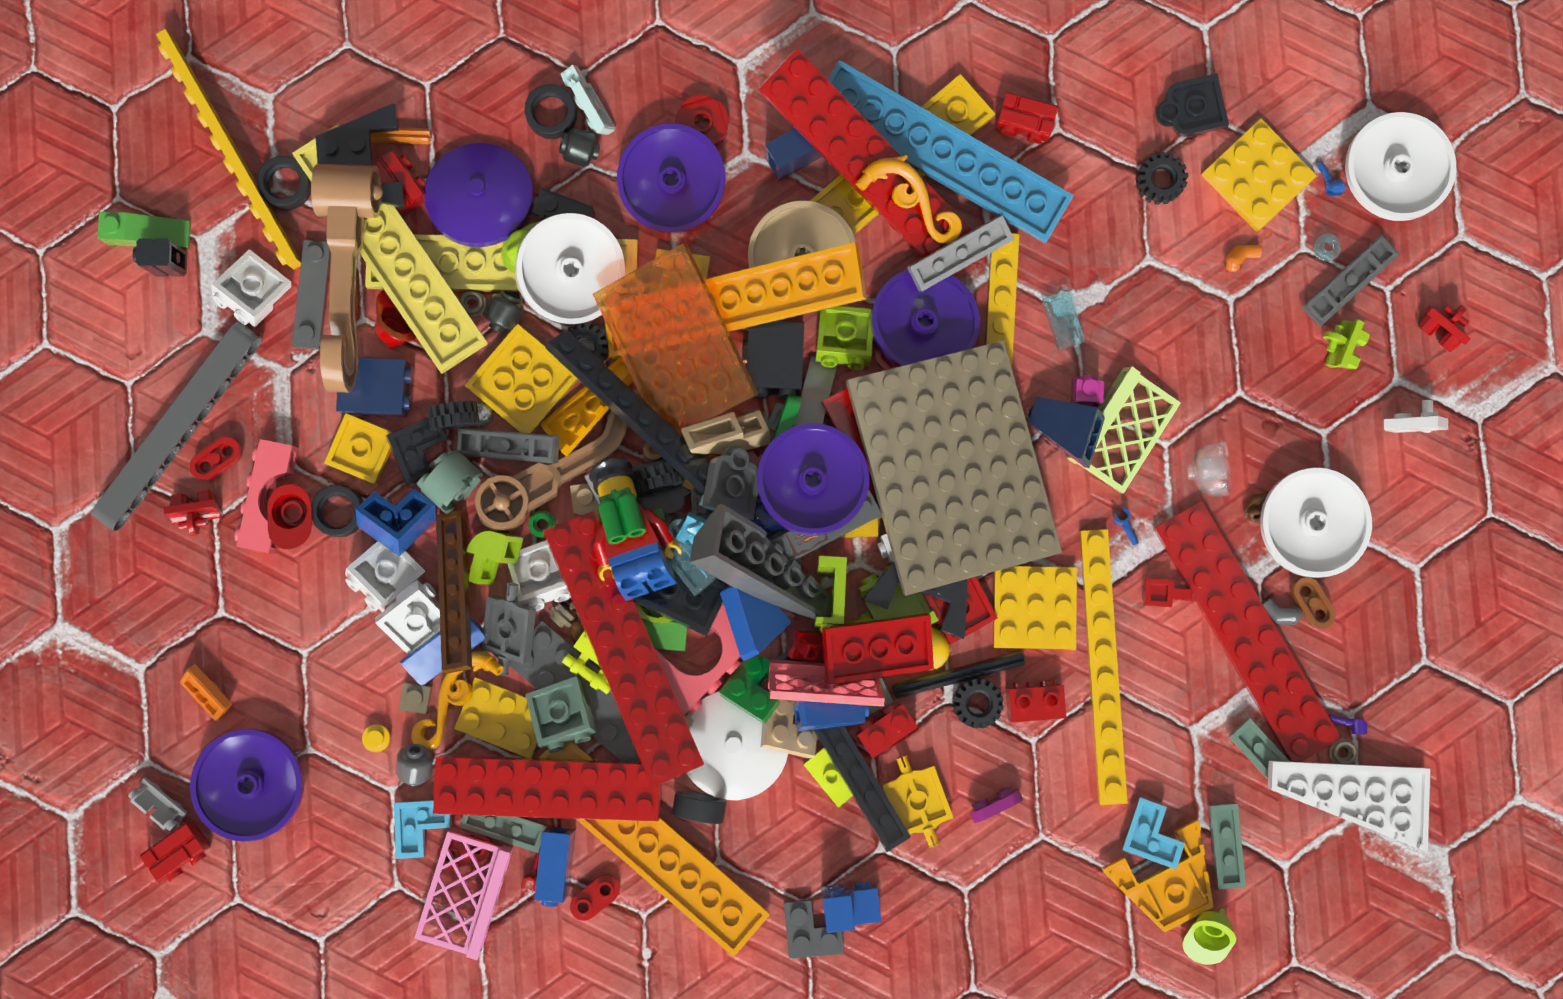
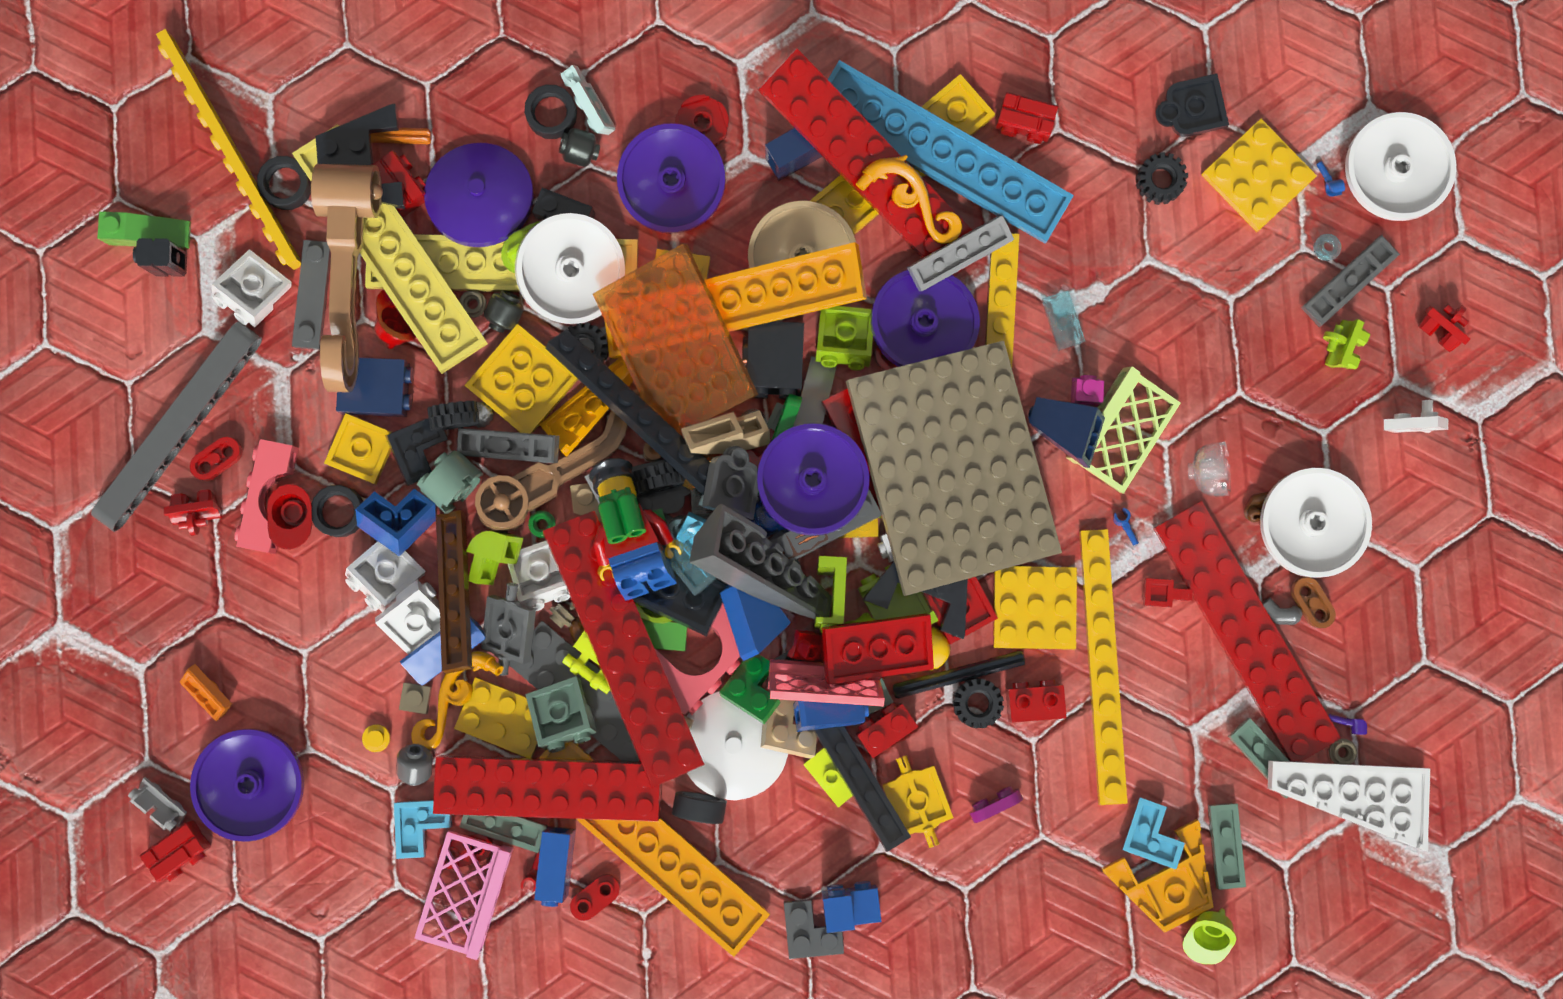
orange arm [1225,245,1262,272] -> none

